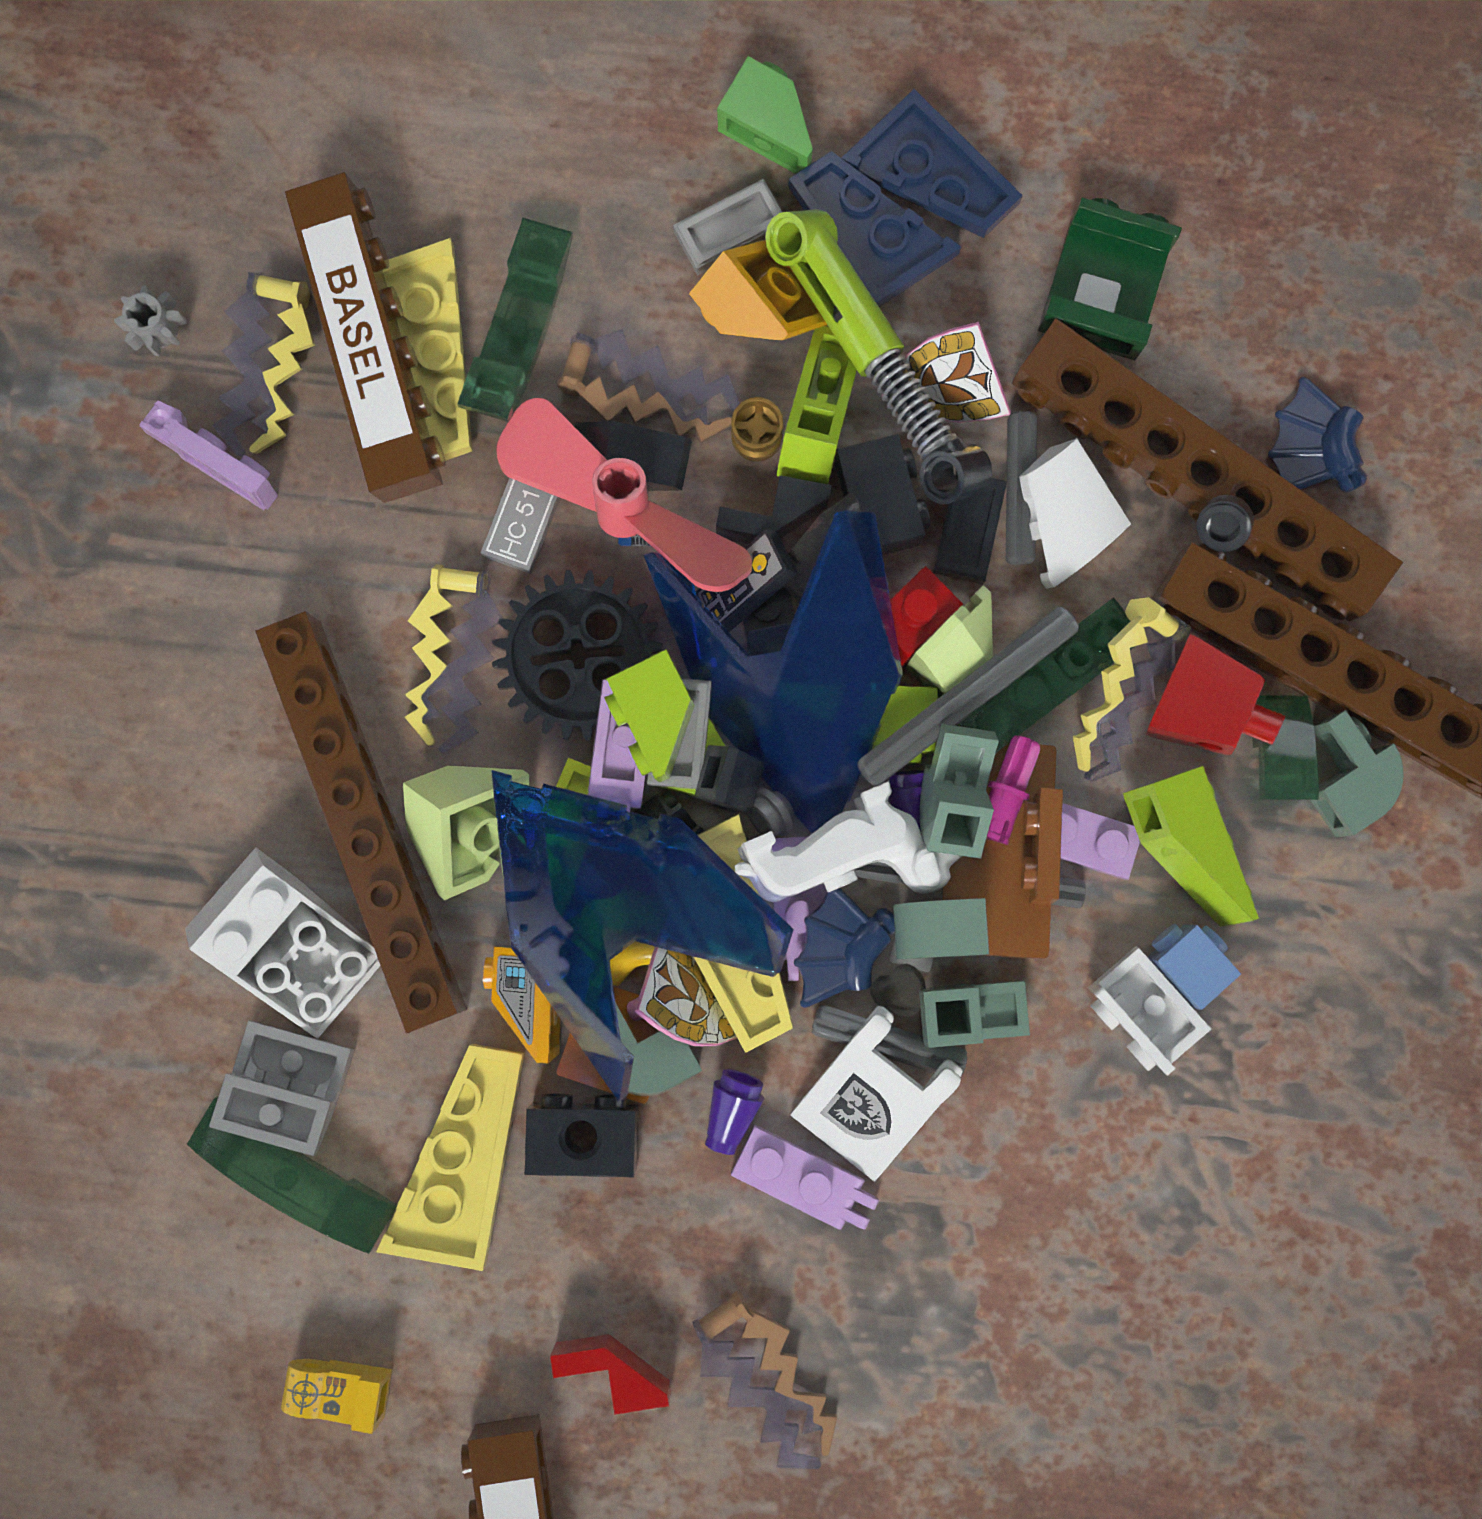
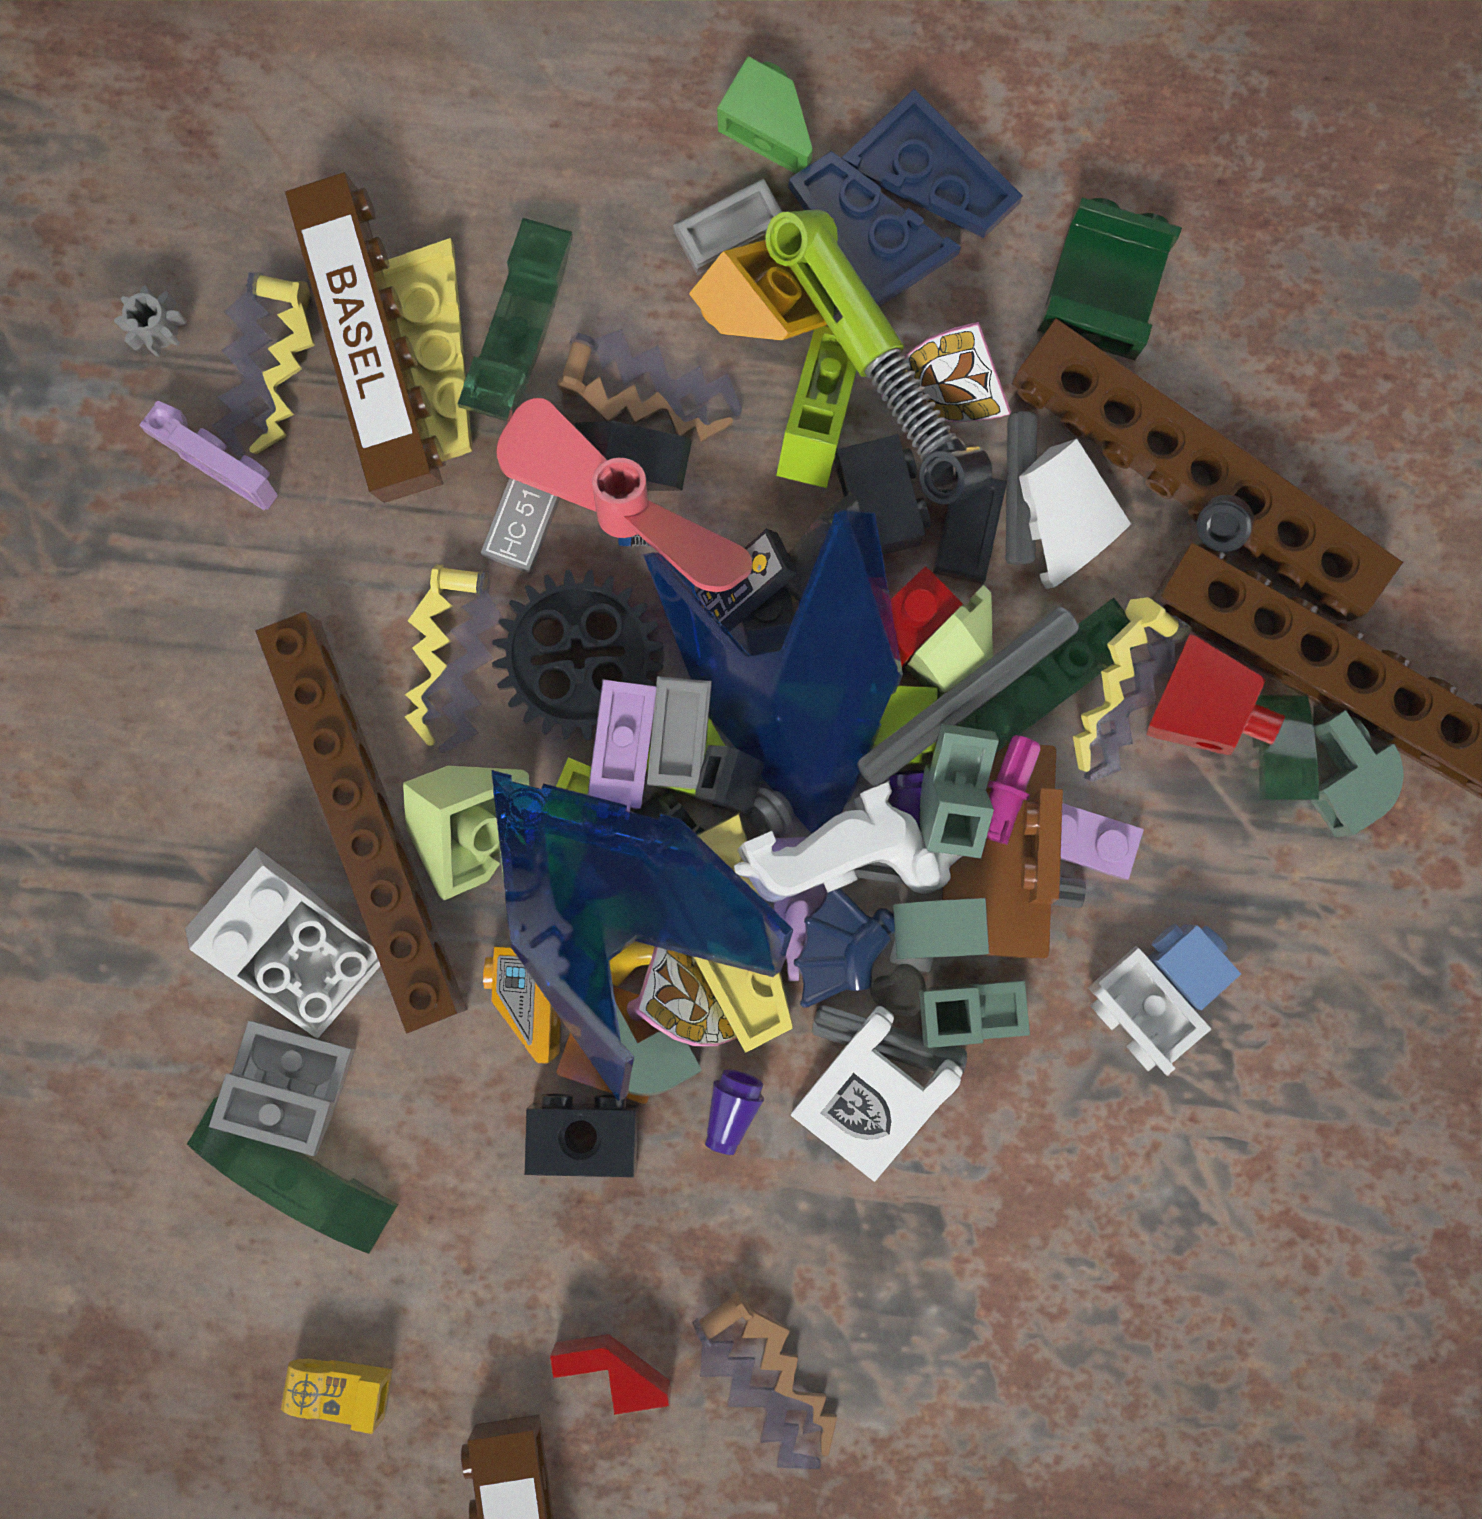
light yellow wing [376,1044,525,1271] -> none
lime slope [604,650,695,783] -> none
black slope [716,476,832,544] -> none
pearl gold wheel [731,397,783,462] -> none
lavender hinge [731,1124,879,1230] -> none
white sticker [1074,273,1121,313] -> none
lime slope [1123,766,1259,927] -> none
dark blue arm [1268,377,1367,493] -> none

